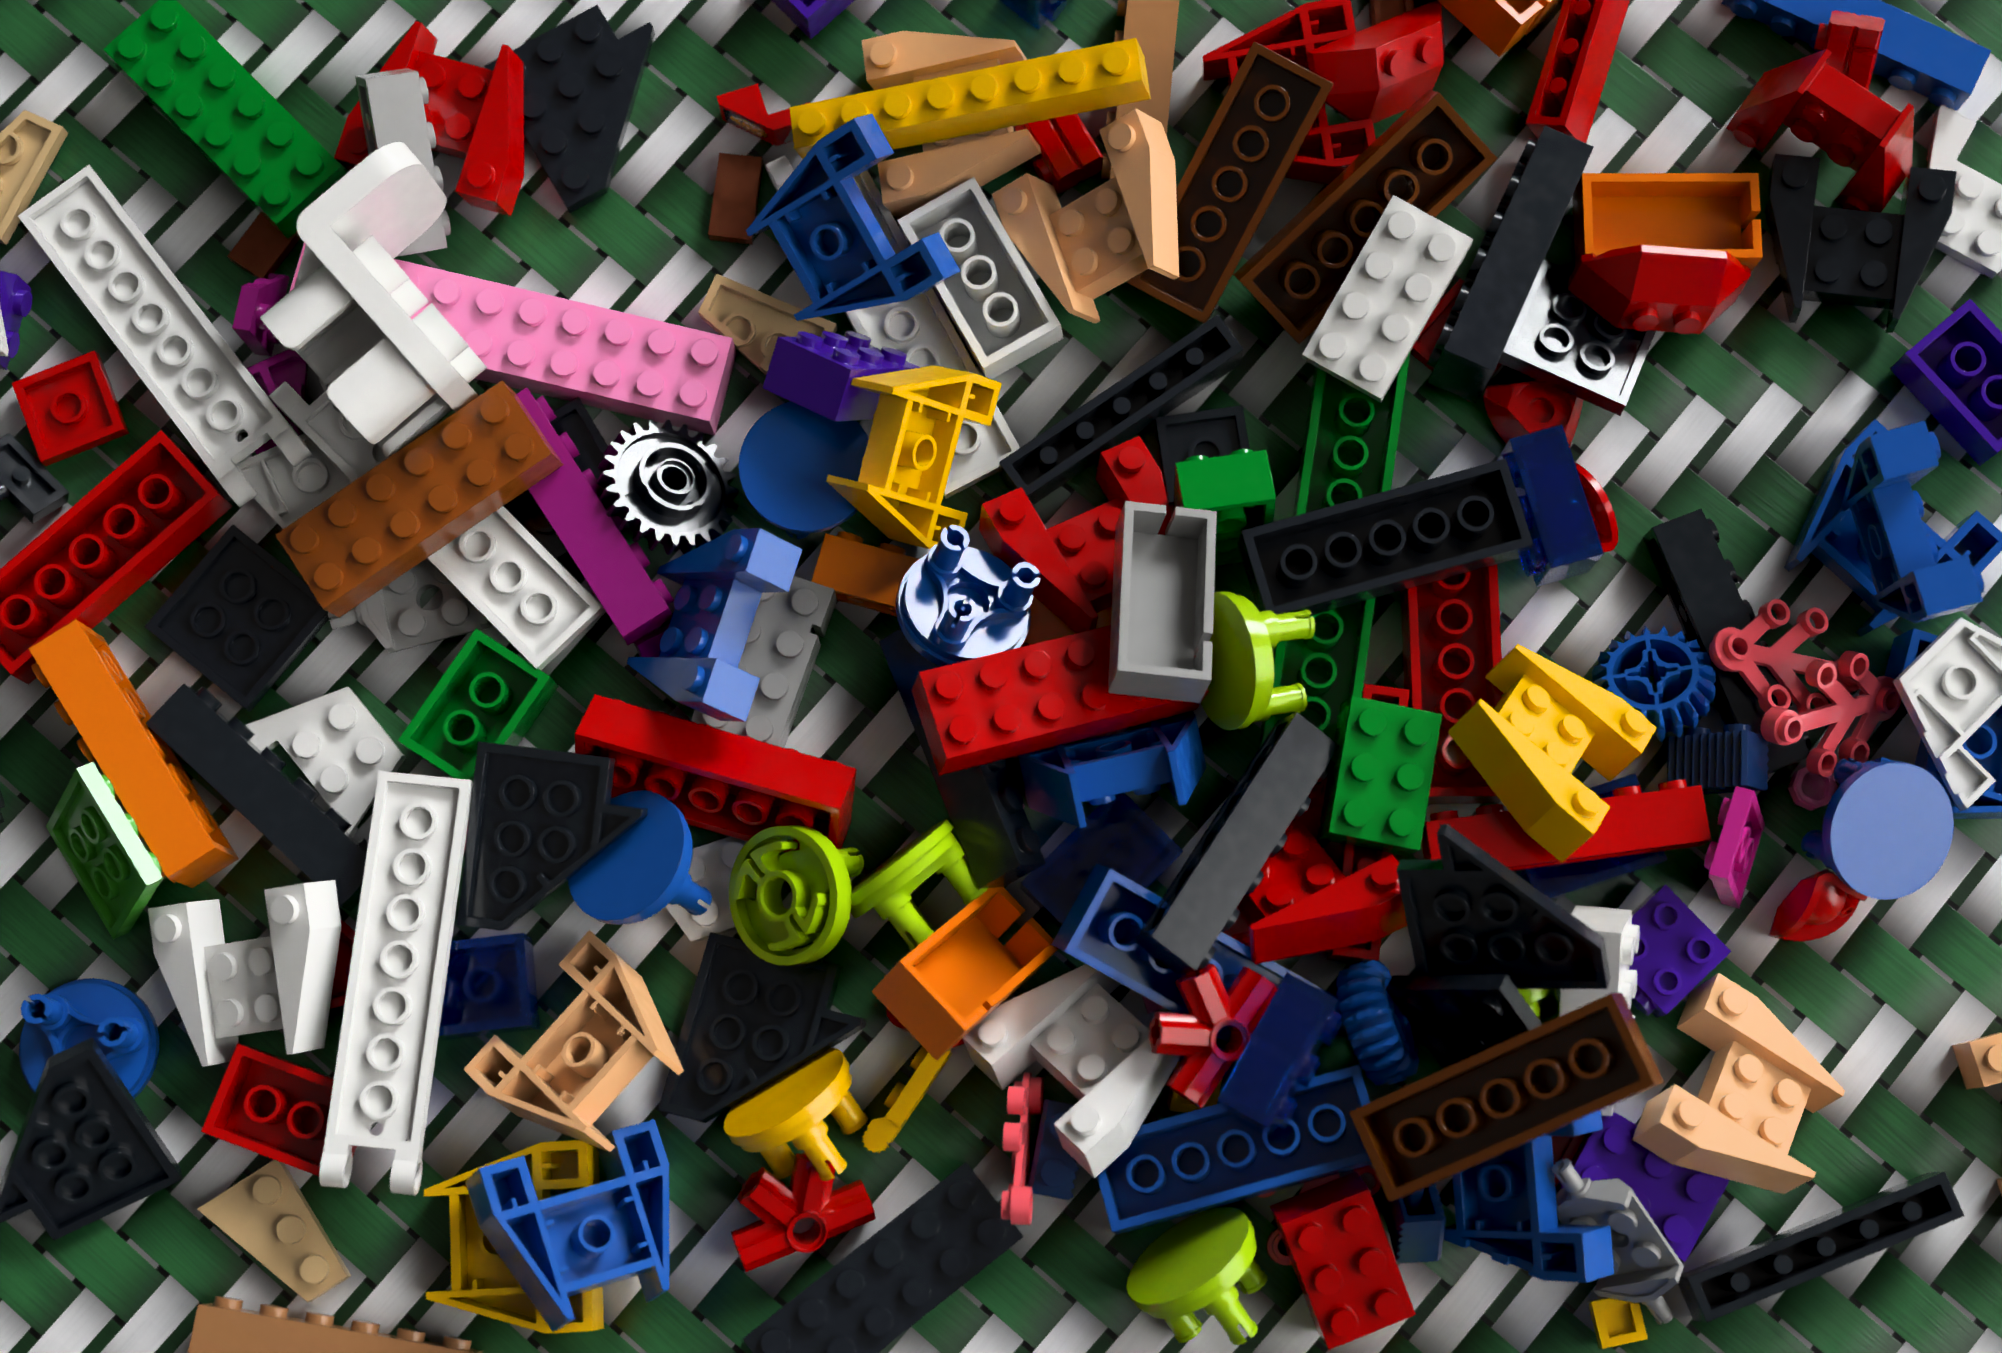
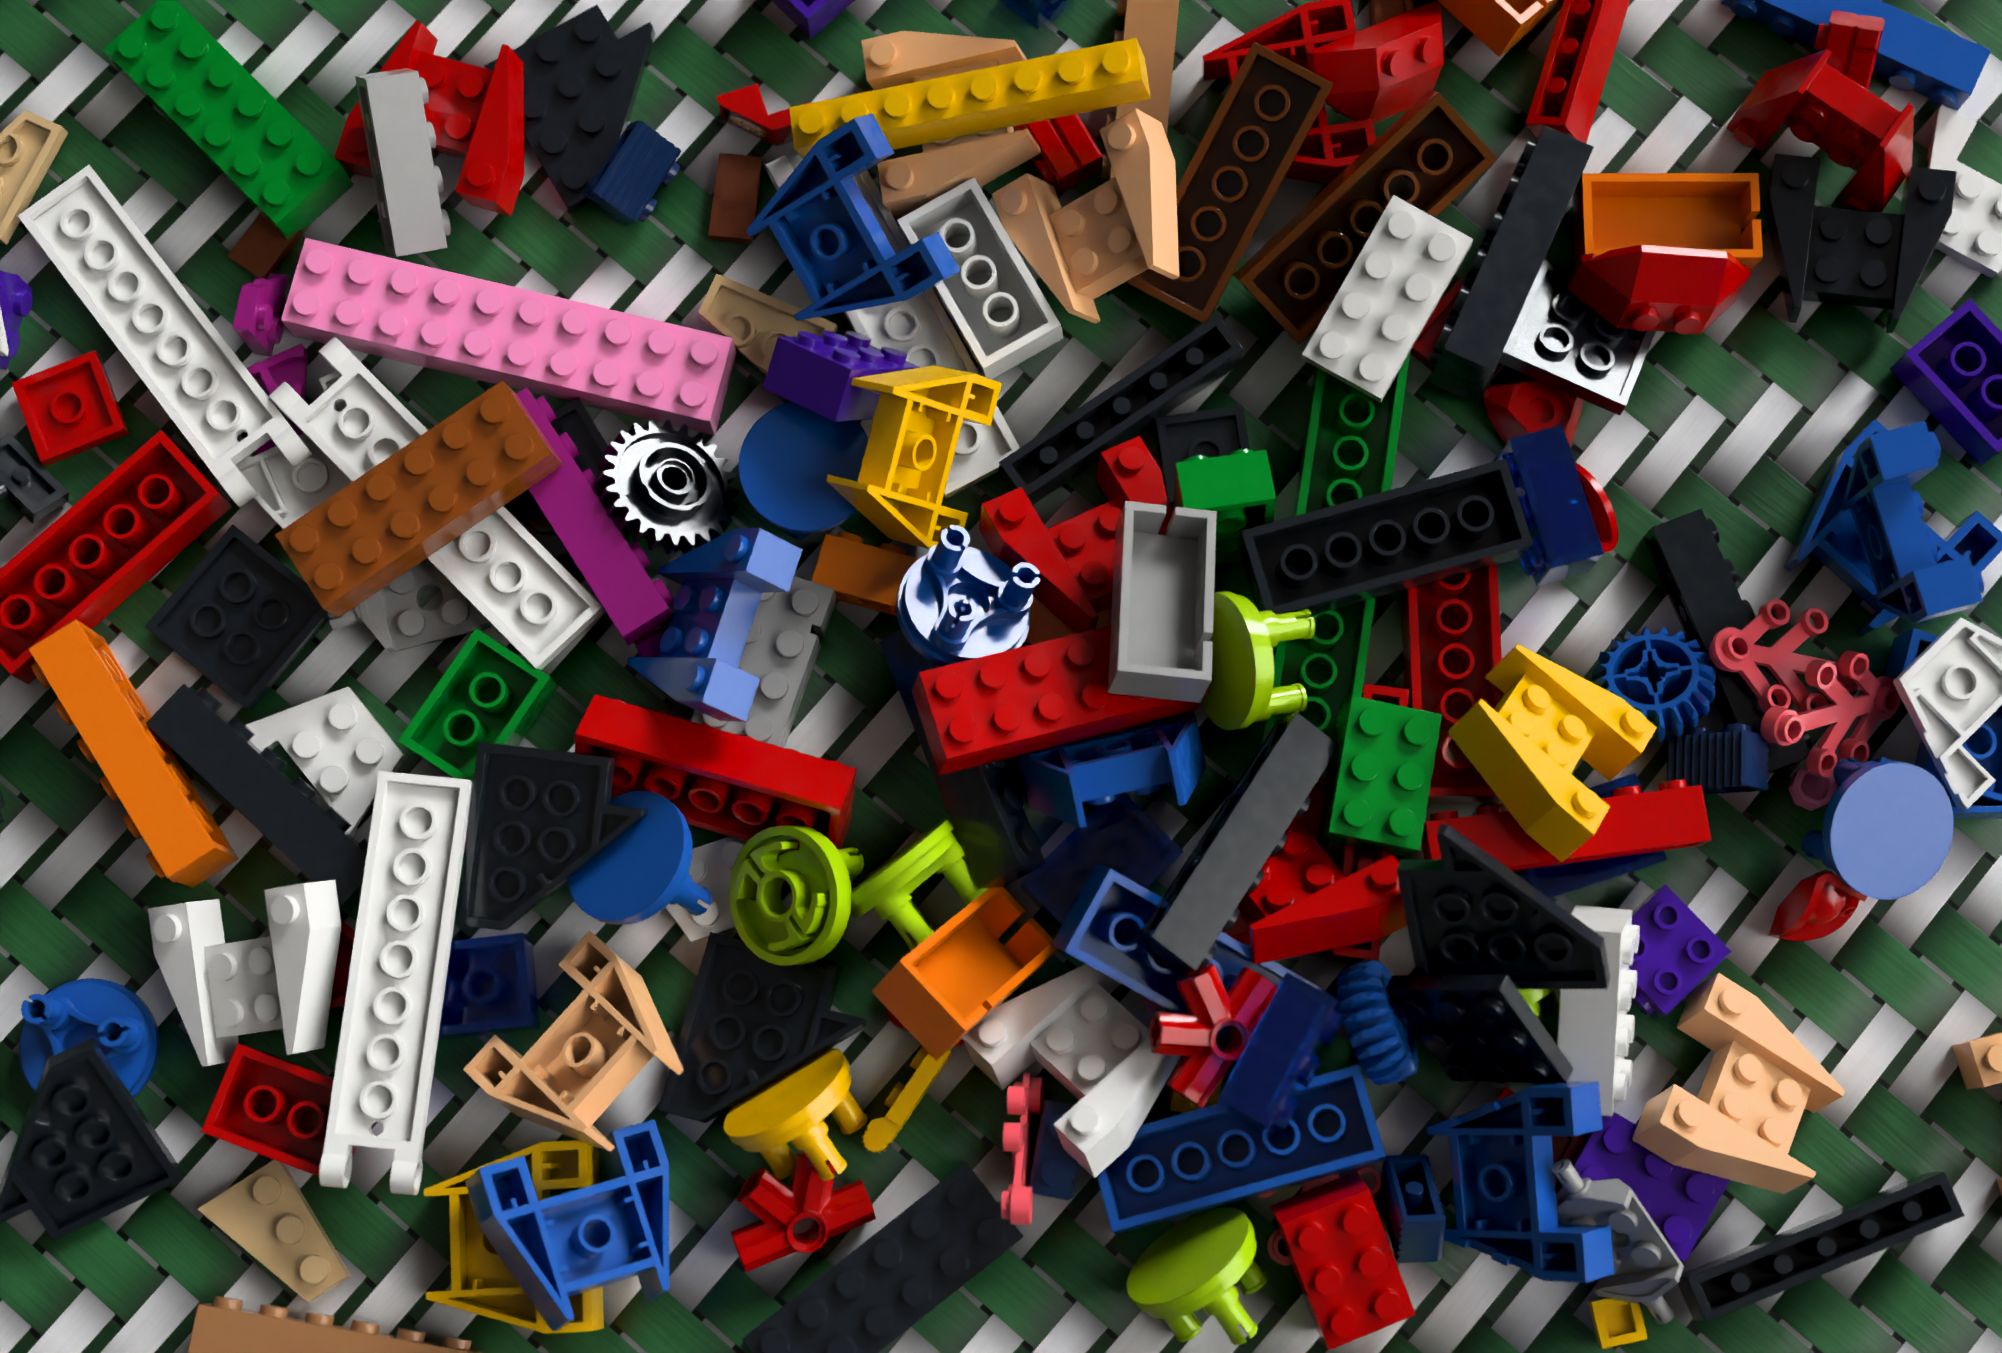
bright green plate [46,762,163,940] -> none
white piece [260,142,487,458] -> none
reddish brown brick [1349,992,1664,1202] -> none
dark pink plate [1704,786,1765,909] -> none
none -> dark blue brick [583,120,682,225]

